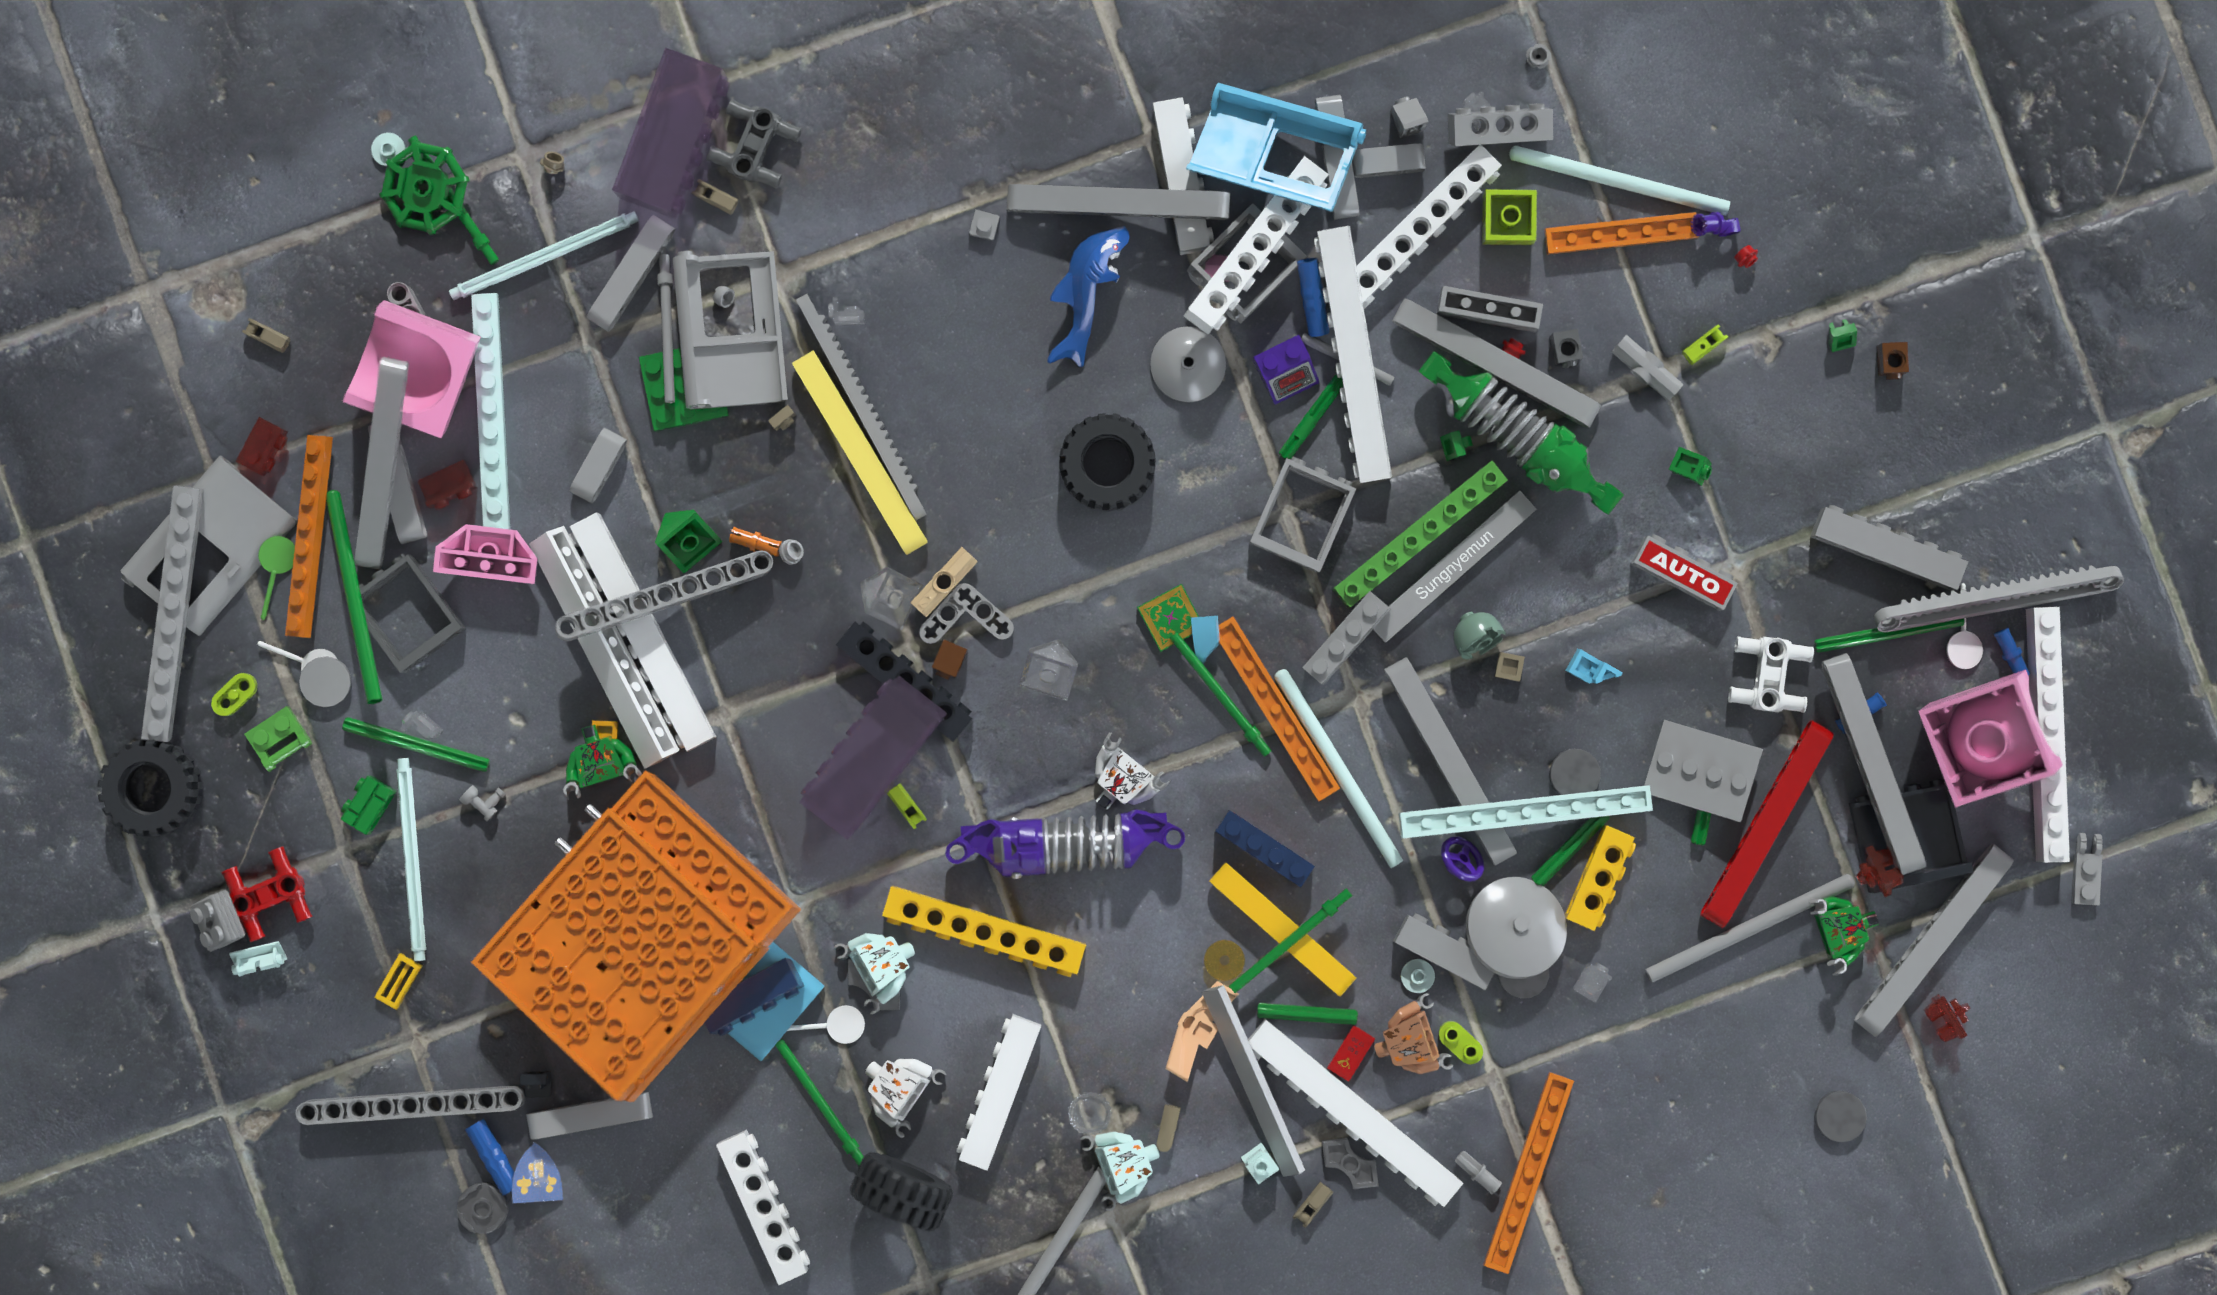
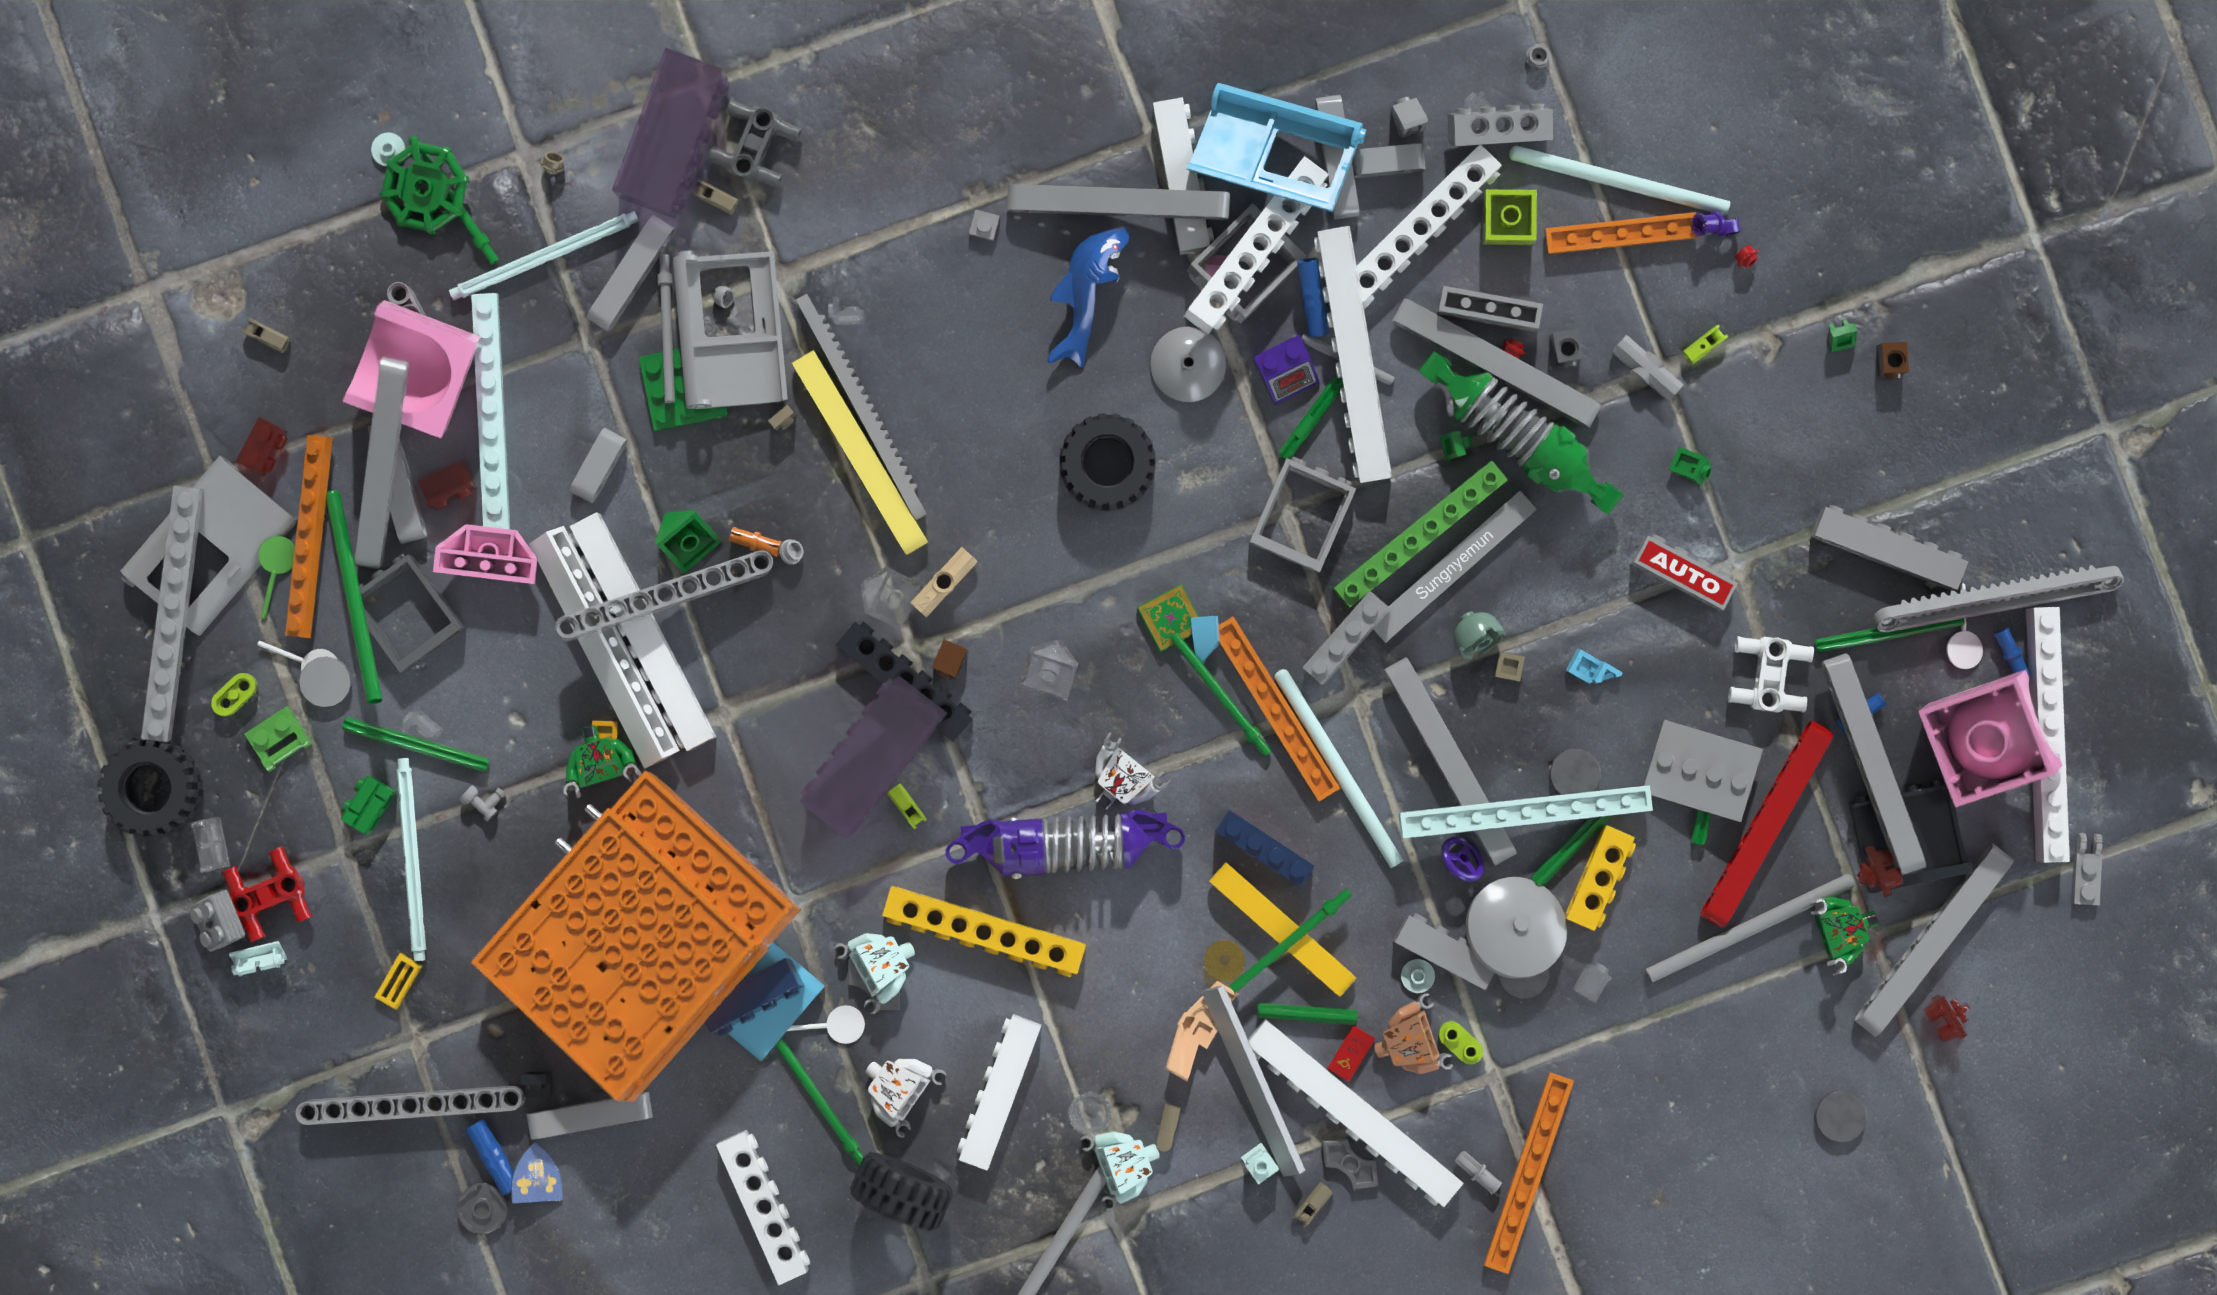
light grey beam [920,583,1014,644] -> none
none -> clear hinge [190,817,230,873]

